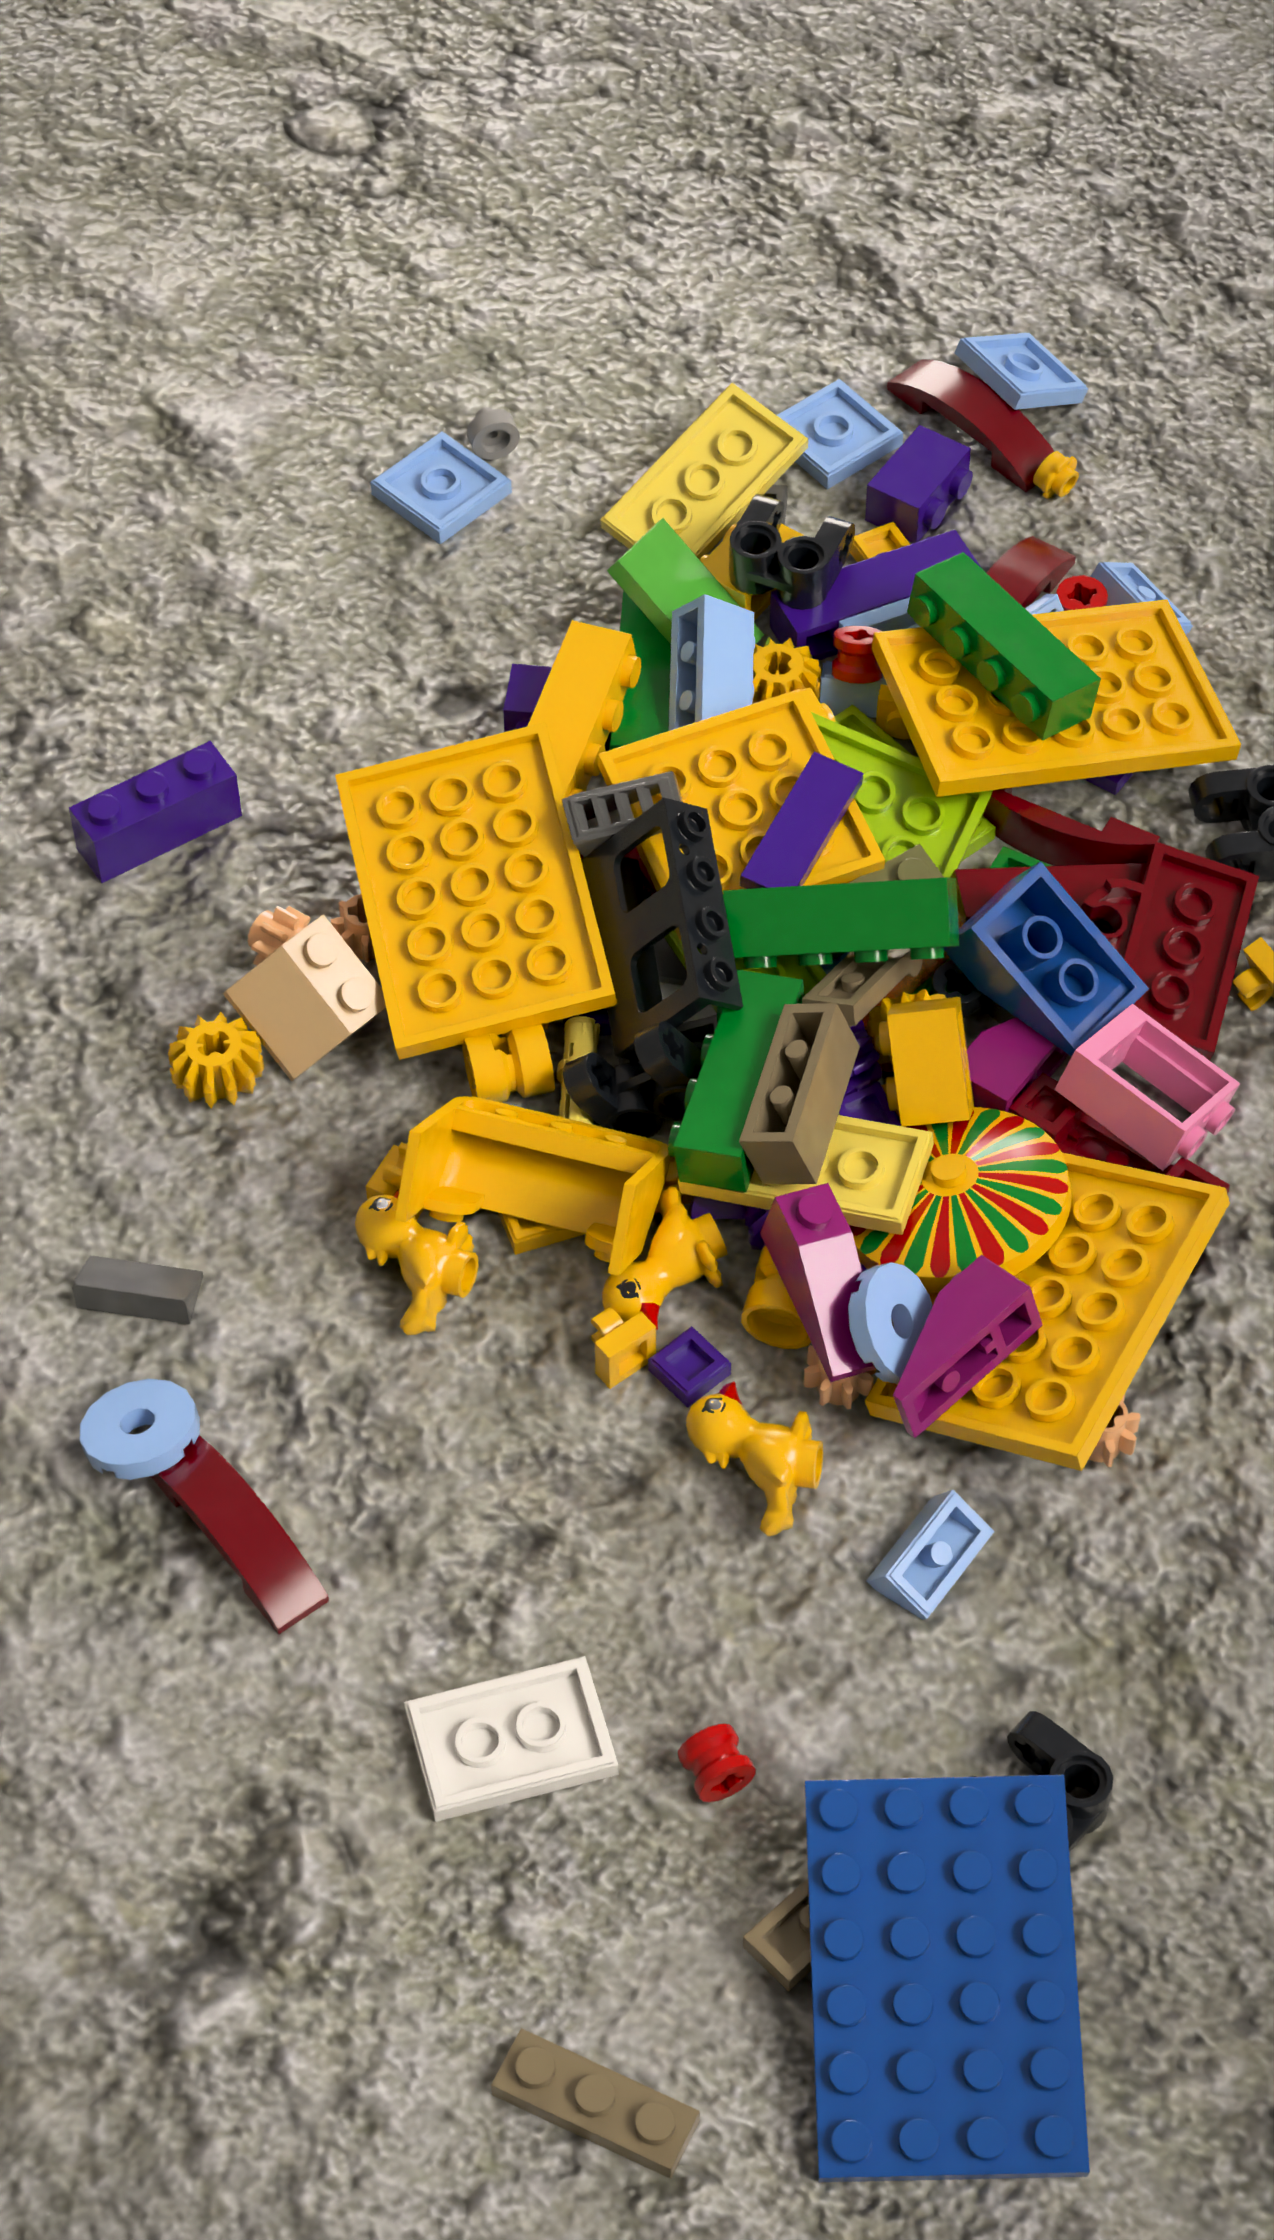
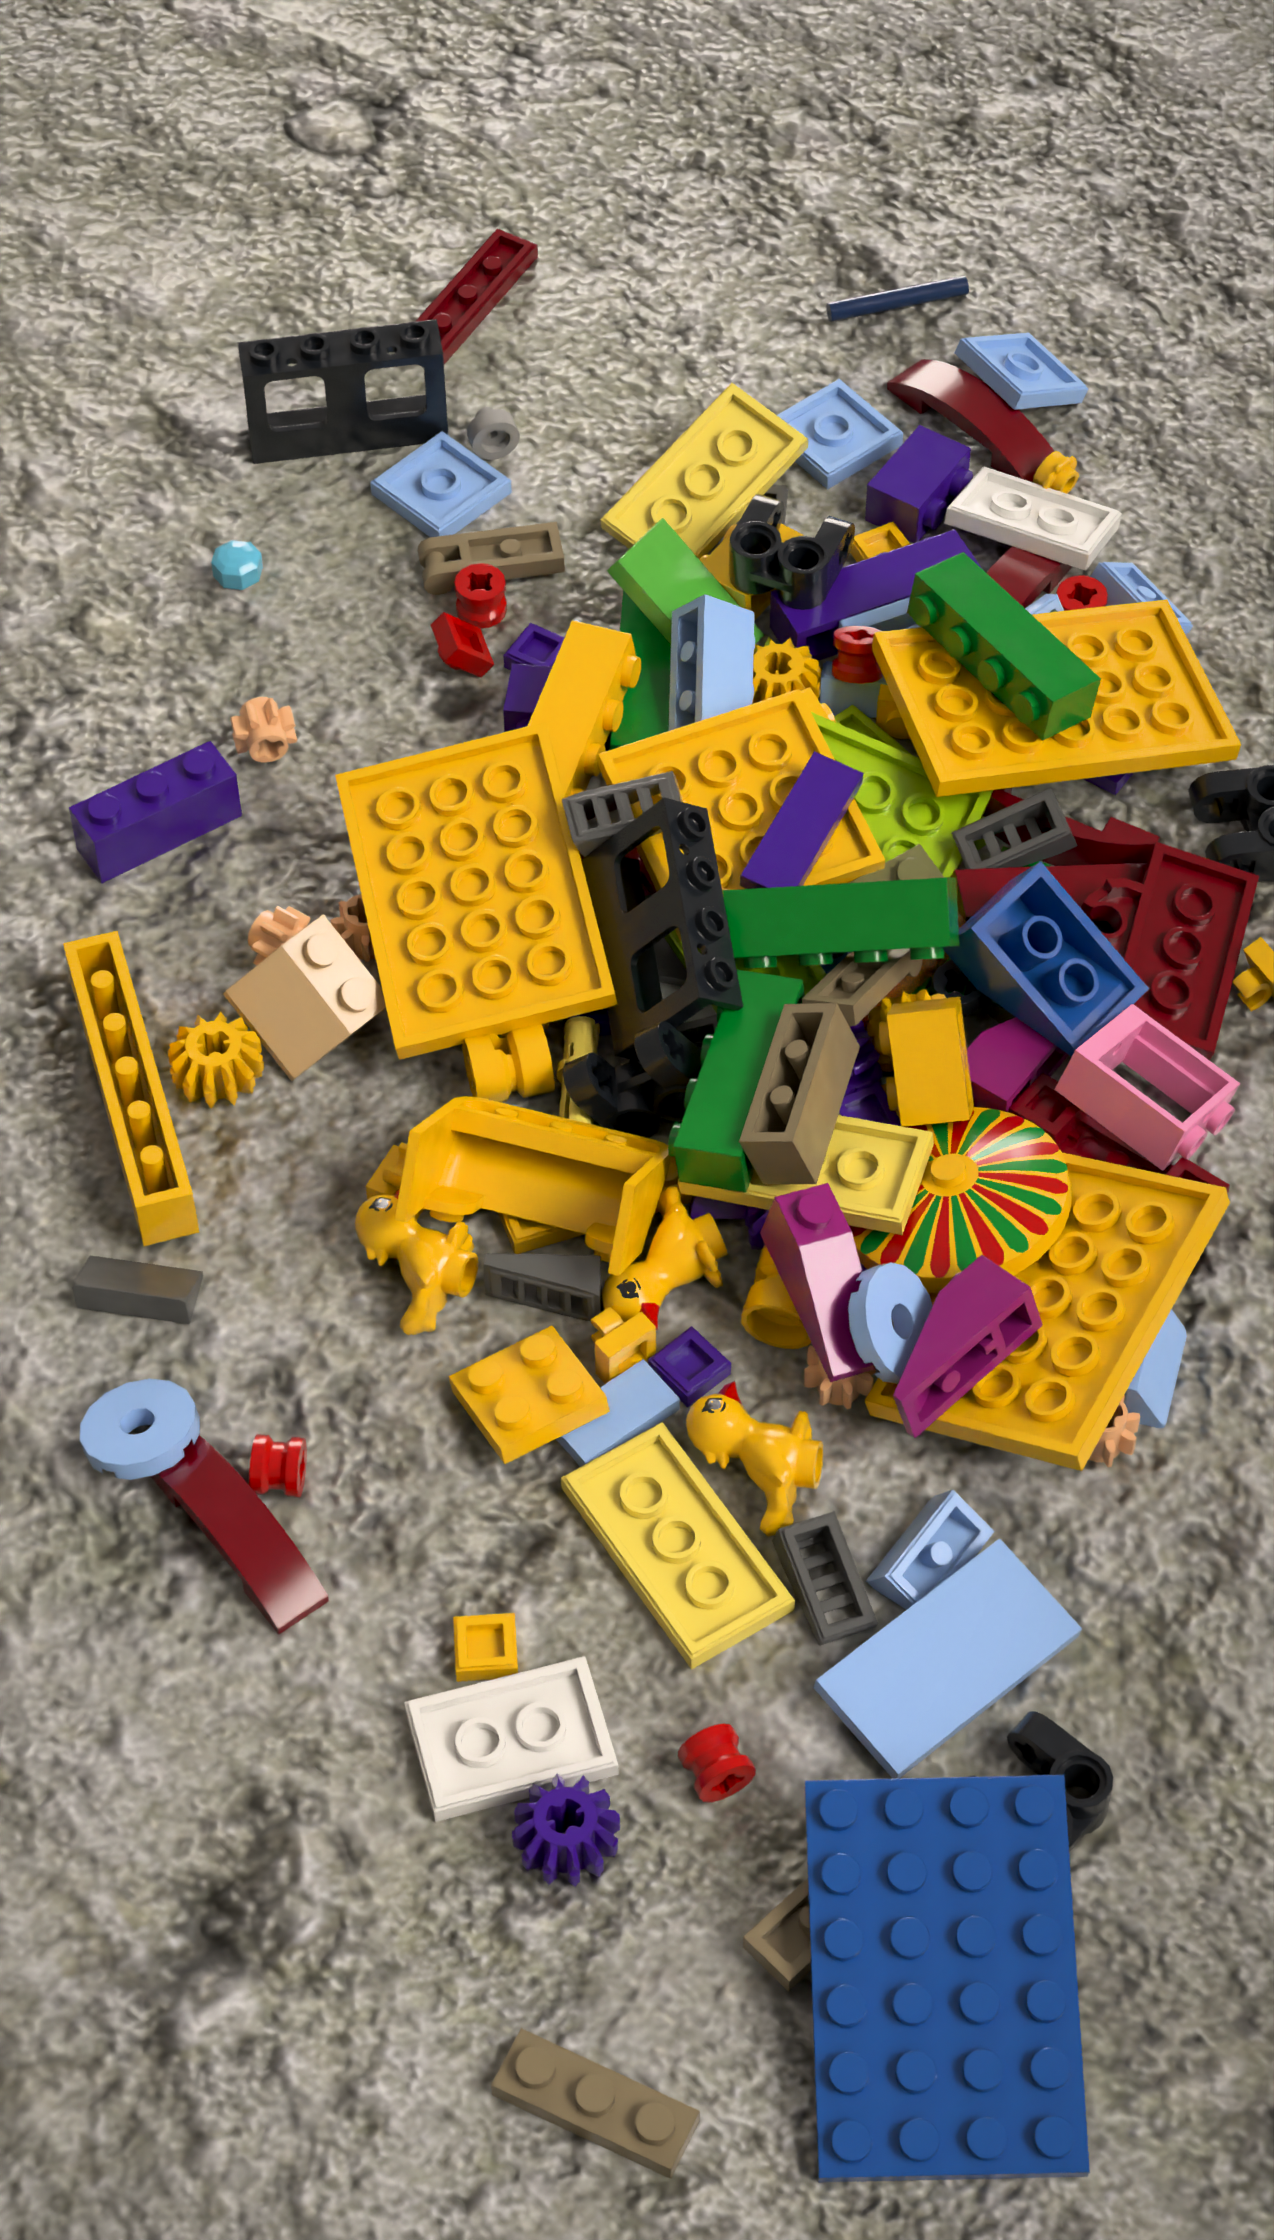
none -> yellow brick [63,931,200,1246]
none -> medium azure tile [211,540,263,590]
none -> light nougat gear [230,697,297,763]
none -> black window [237,319,448,464]
none -> red wheel [249,1434,307,1498]
none -> dark red tile [416,229,538,365]
none -> dark tan plate [417,522,565,595]
none -> red plate [430,612,495,678]
none -> yellow plate [448,1325,610,1464]
none -> yellow tile [453,1613,518,1682]
none -> red wheel [454,563,507,629]
none -> dark grey slope [483,1253,602,1321]
none -> dark purple tile [503,622,565,670]
none -> dark purple gear [512,1773,620,1887]
none -> light blue tile [556,1359,680,1467]
none -> light yellow tile [561,1422,795,1670]
none -> dark grey slope [772,1511,878,1646]
none -> light blue tile [813,1538,1082,1779]
none -> dark blue bar [826,275,969,322]
none -> white tile [944,467,1122,571]
none -> dark grey slope [952,788,1078,869]
none -> light blue slope [1124,1309,1187,1428]

